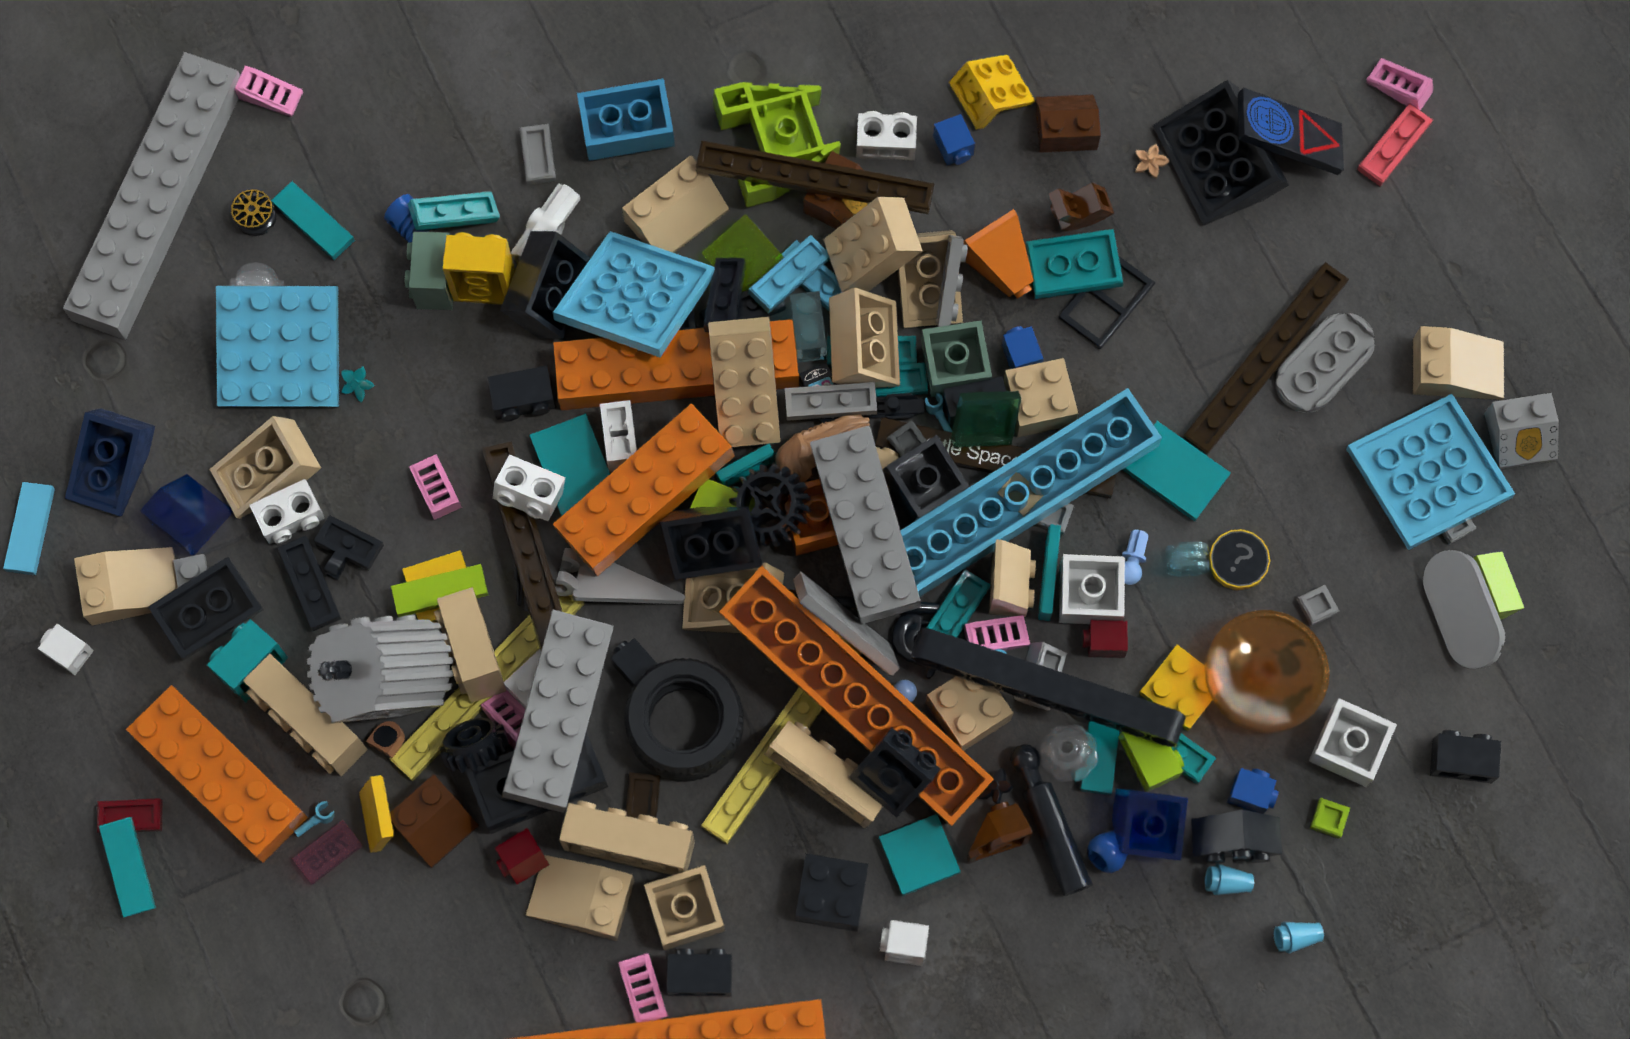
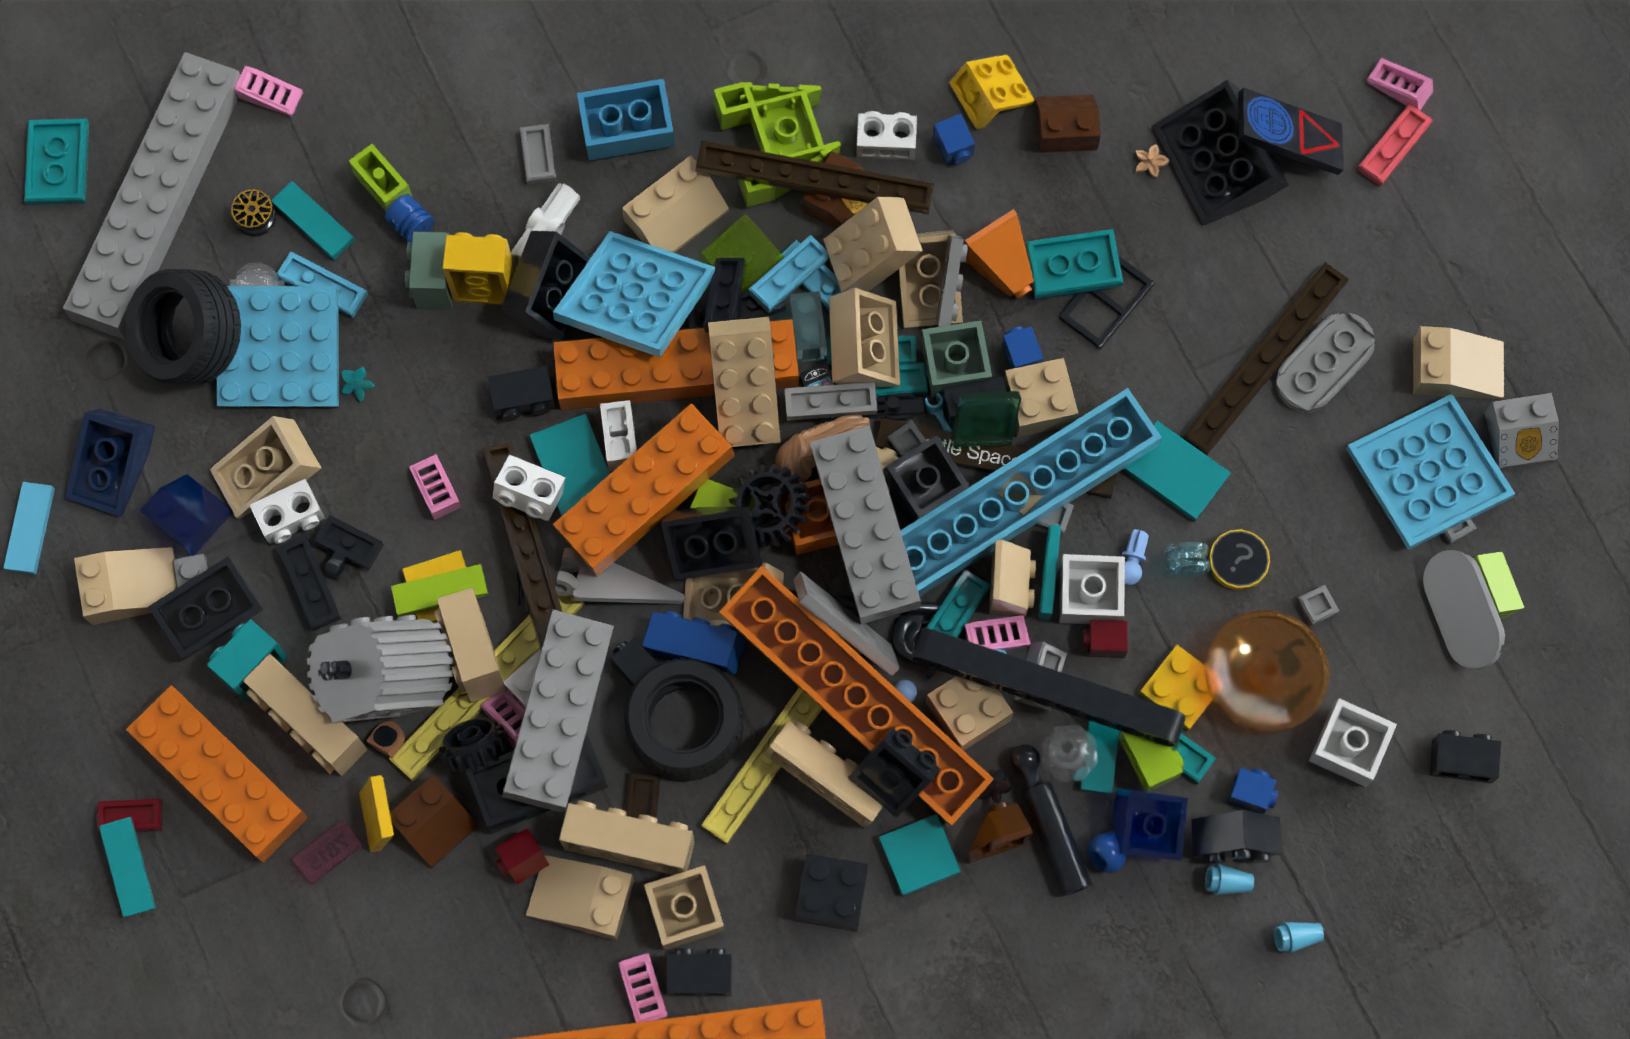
white brick [38,624,94,675] -> none
medium azure hand [294,801,334,837] -> none
teal tile [408,192,500,230] -> none
teal tile [716,444,774,487] -> none
white brick [880,920,929,966] -> none
reddish brown brick [1049,183,1115,231] -> none
lime tile [1310,798,1350,839] -> none
none -> teal tile [24,119,89,205]
none -> black tyre [125,269,241,384]
none -> medium azure tile [275,251,368,318]
none -> lime brick [349,144,412,211]
none -> blue brick [642,611,746,675]

